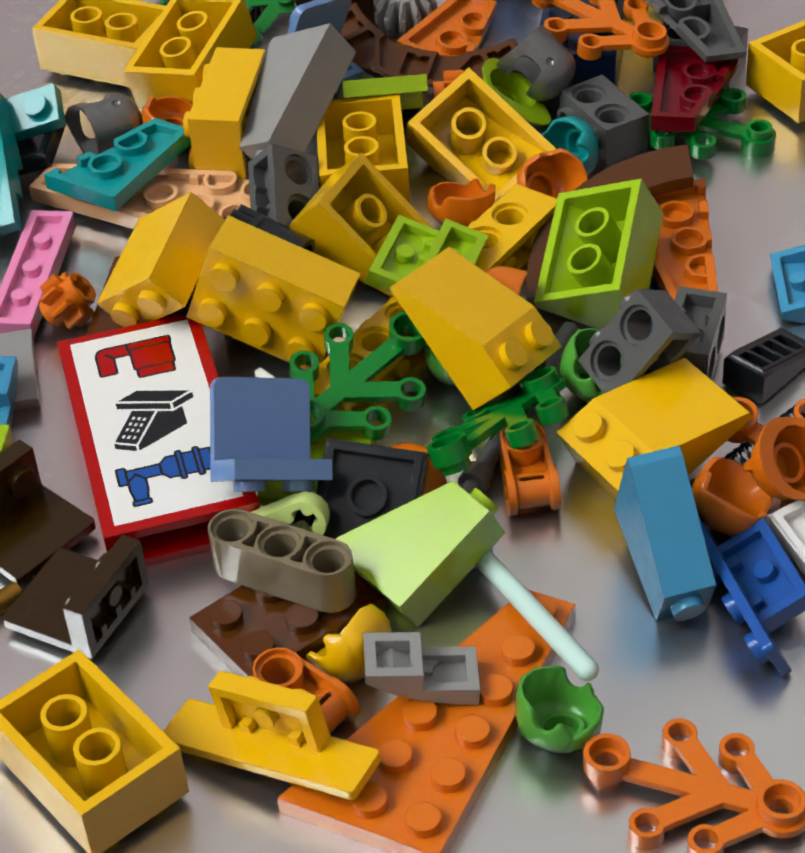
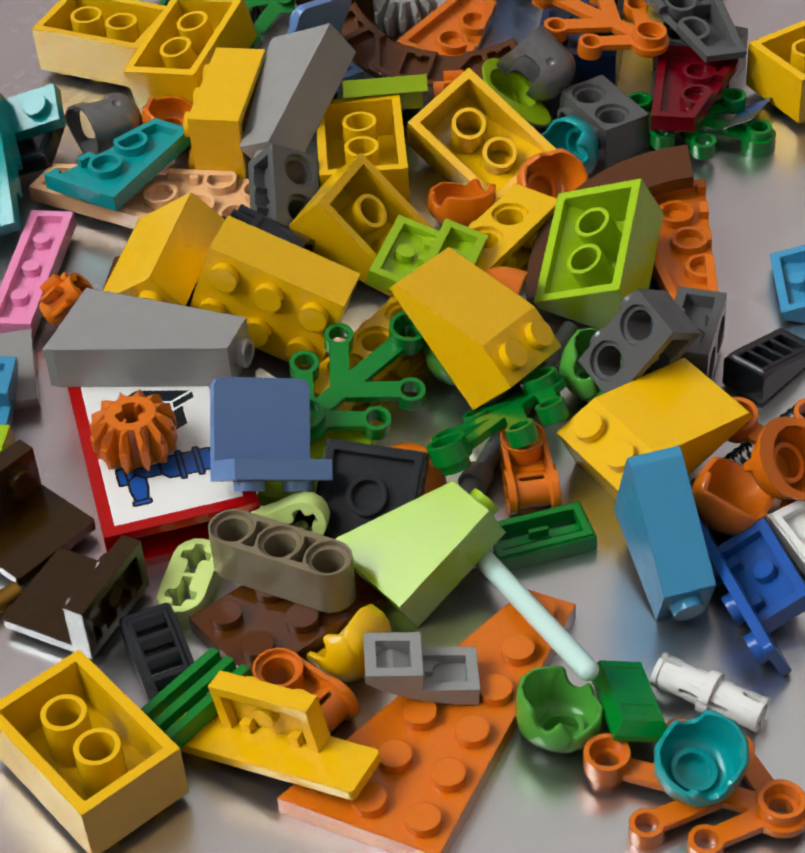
none -> light grey slope [43,288,255,387]
none -> orange gear [90,389,178,475]
none -> black slope [119,603,207,702]
none -> green tile [141,647,252,748]
none -> yellowish green beam [157,538,222,630]
none -> green tile [493,501,597,571]
none -> green tile [591,660,667,743]
none -> white pin [650,652,771,733]
none -> teal hair [654,710,749,807]
none -> sticker [723,97,772,129]

